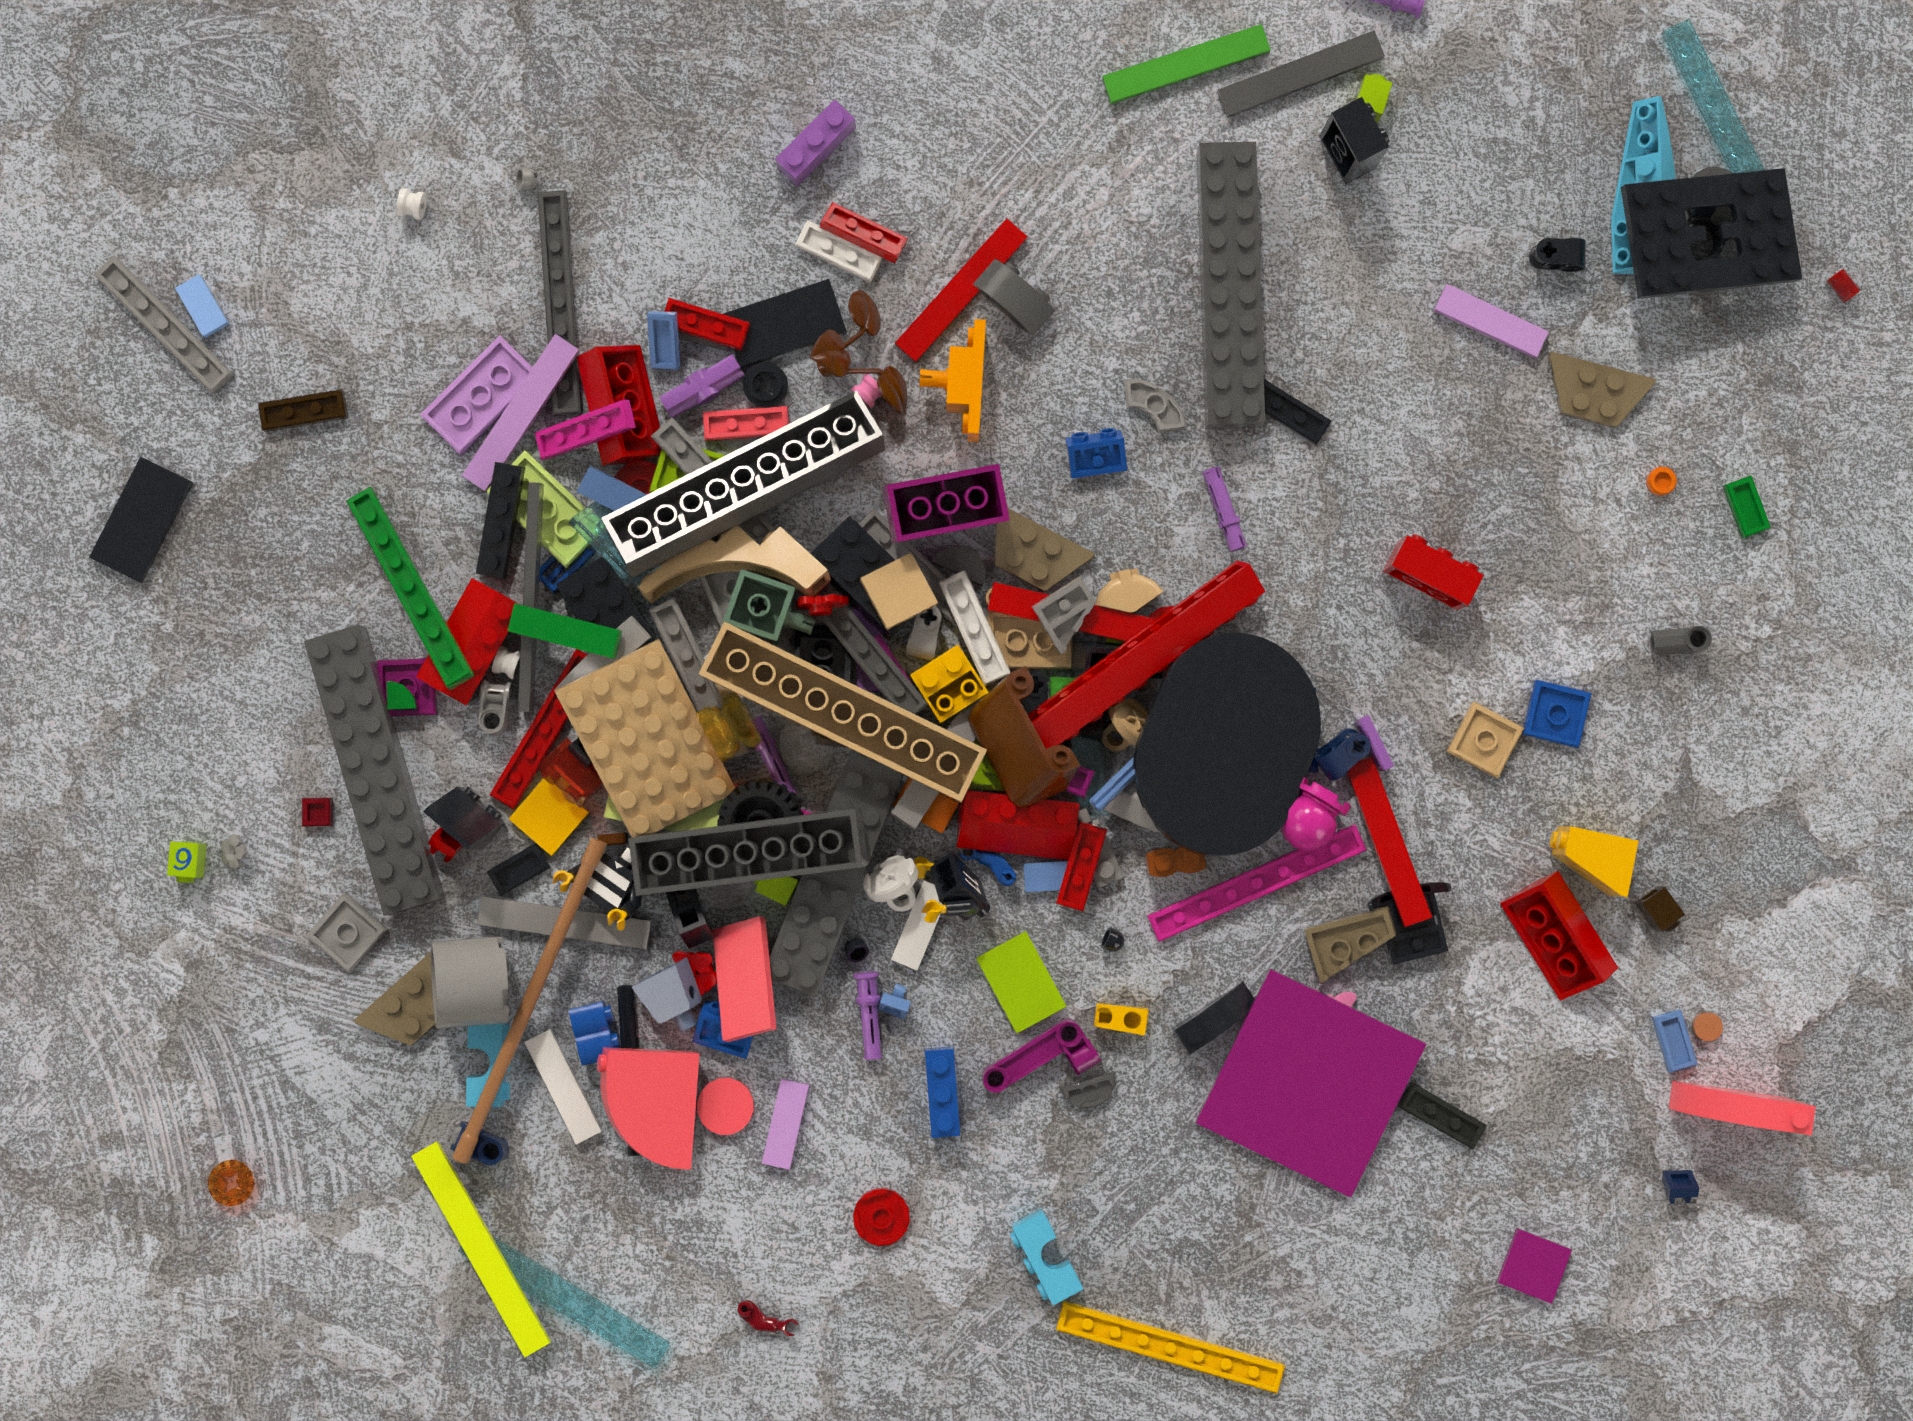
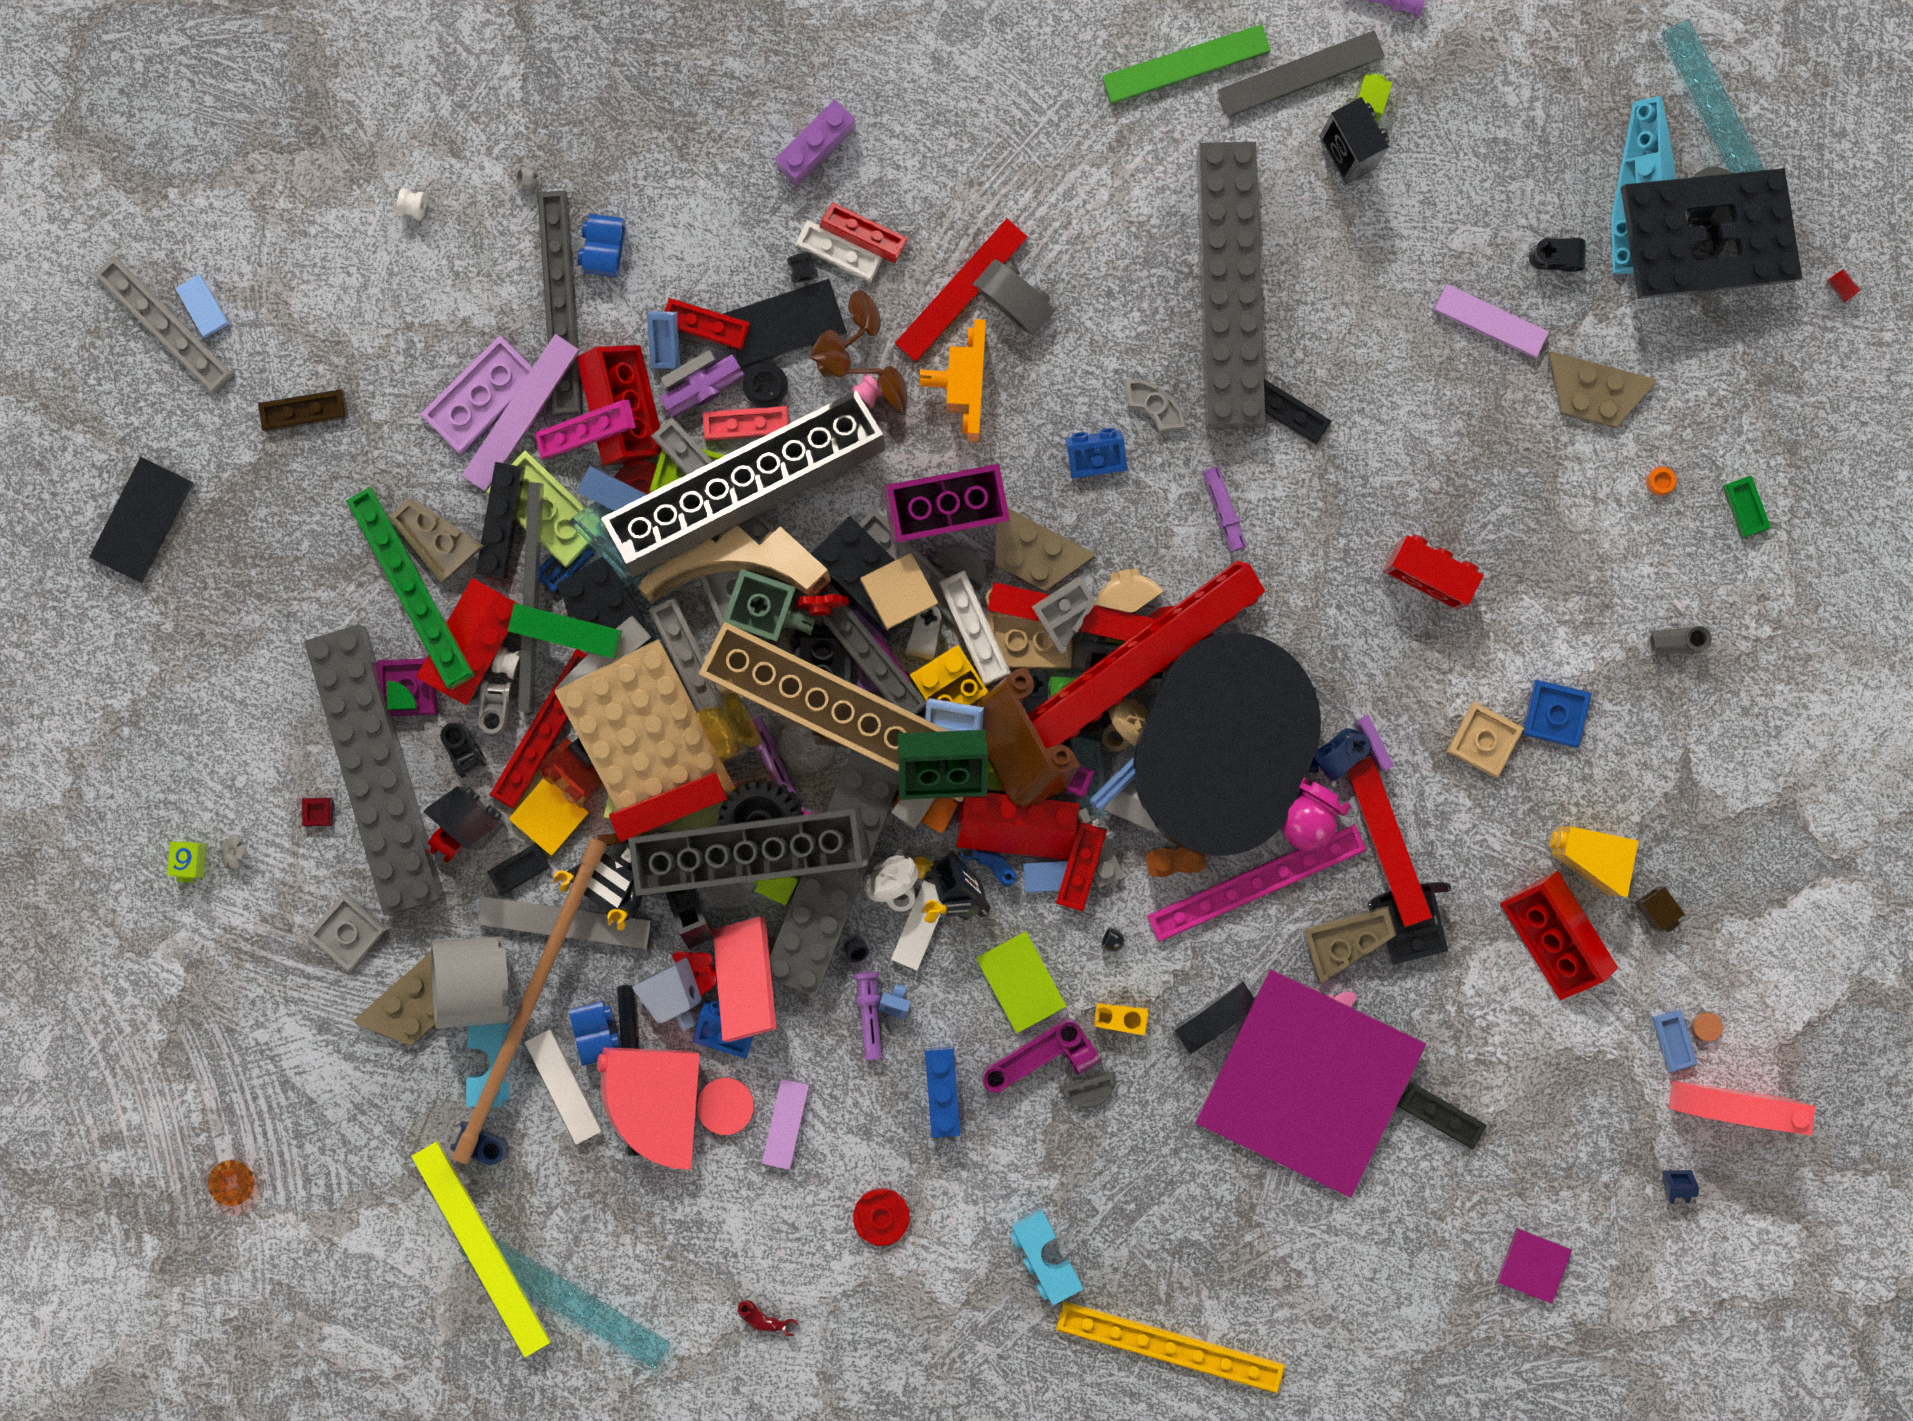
none -> dark tan wing [389,498,484,583]
none -> black piece [440,723,488,779]
none -> blue brick [578,214,626,278]
none -> red tile [609,771,727,842]
none -> light grey tile [661,351,717,392]
none -> black wheel [786,252,818,283]
none -> dark green slope [897,730,988,800]
none -> light blue tile [925,699,984,731]

